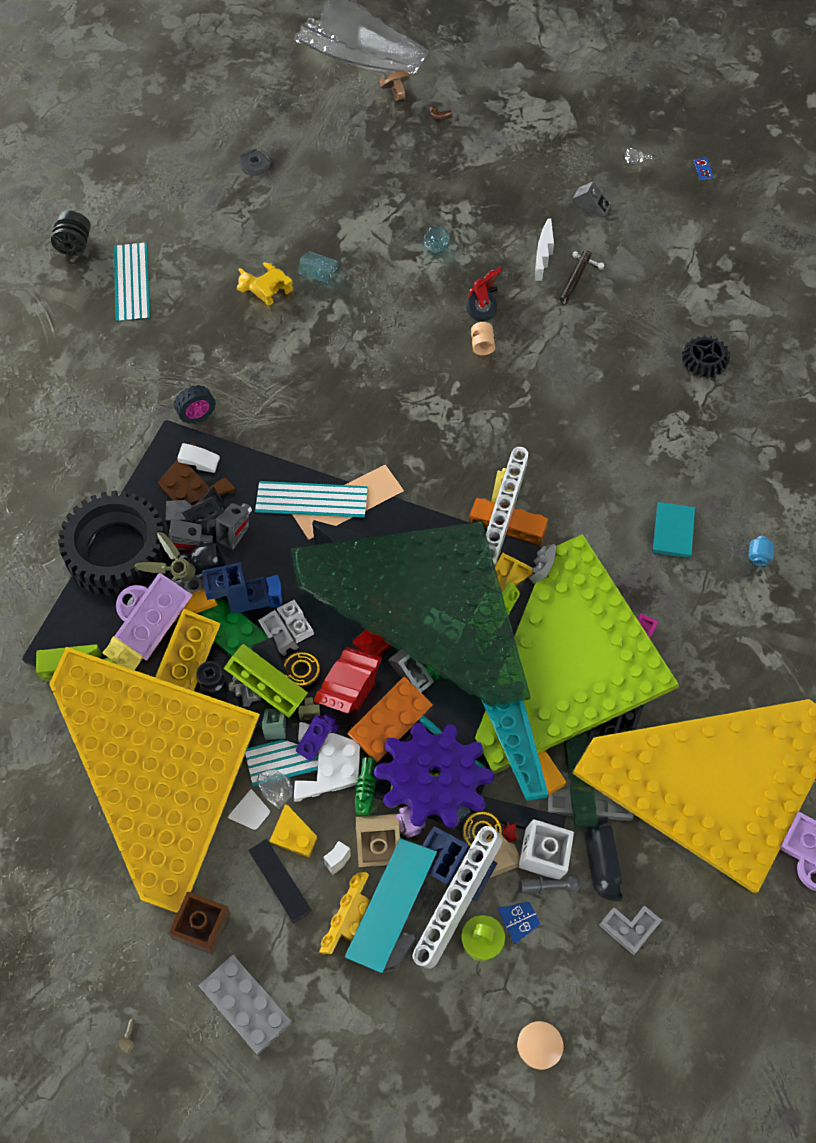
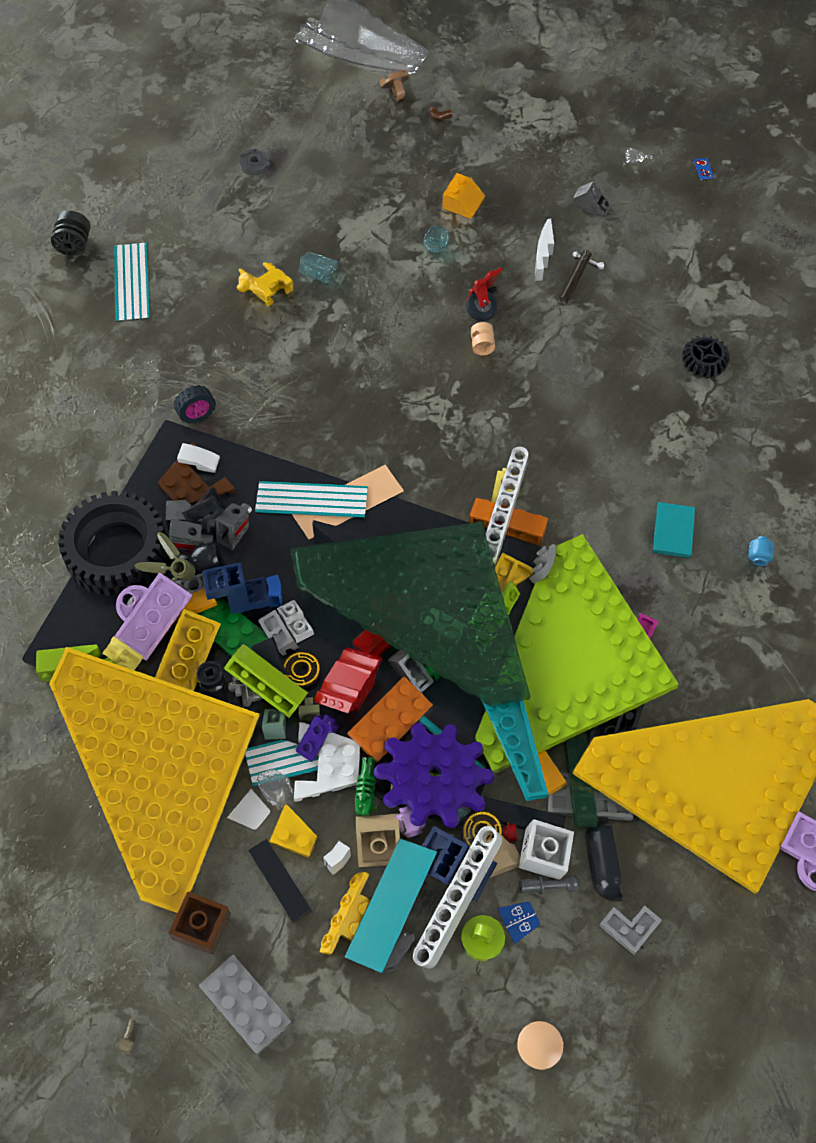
none -> light orange slope [442,173,485,219]

